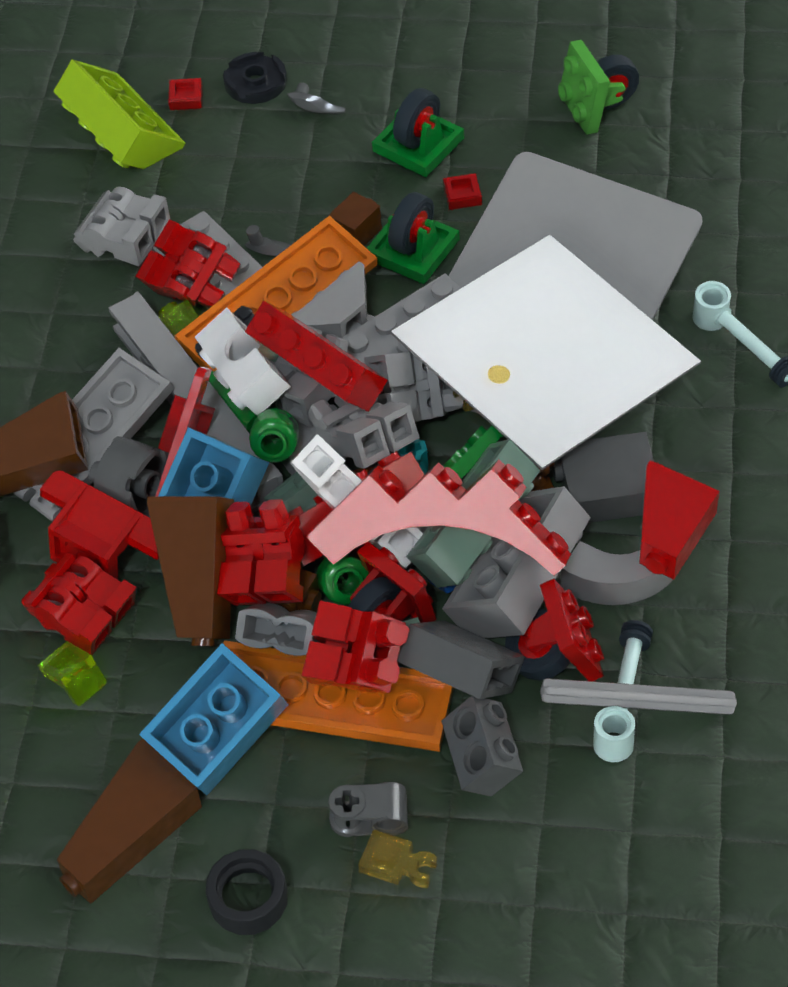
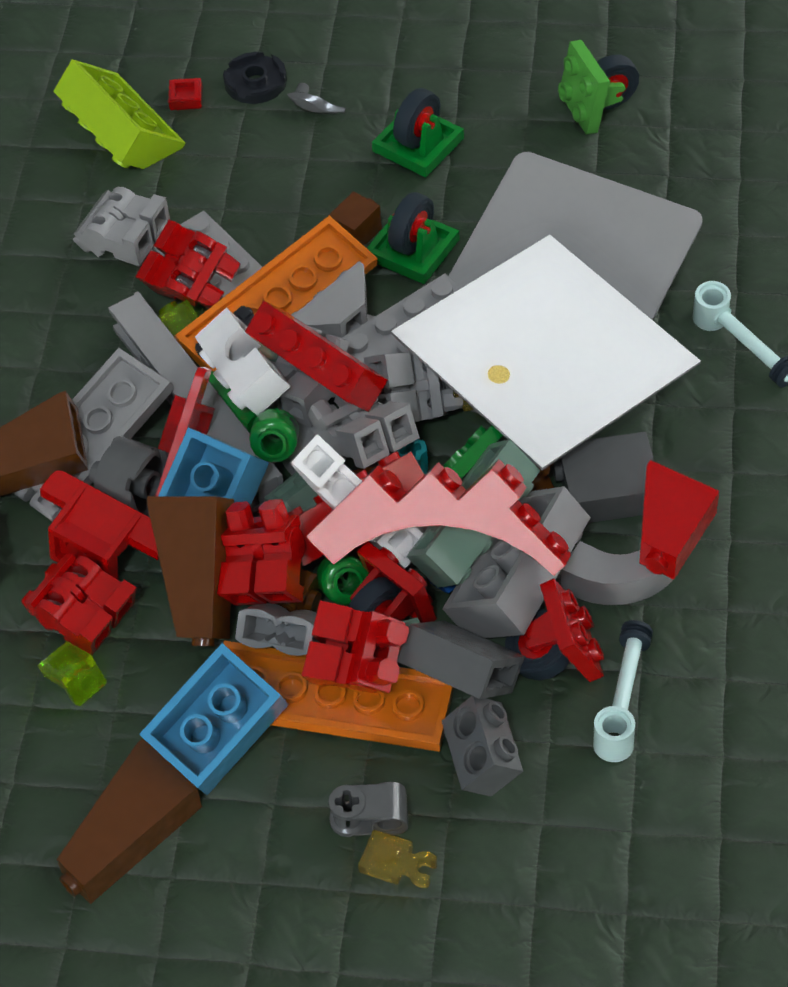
black tyre [206,849,287,935] -> none
dark grey bar [245,225,291,256] -> none
red tile [443,173,482,210] -> none
light grey axle [540,678,737,715] -> none

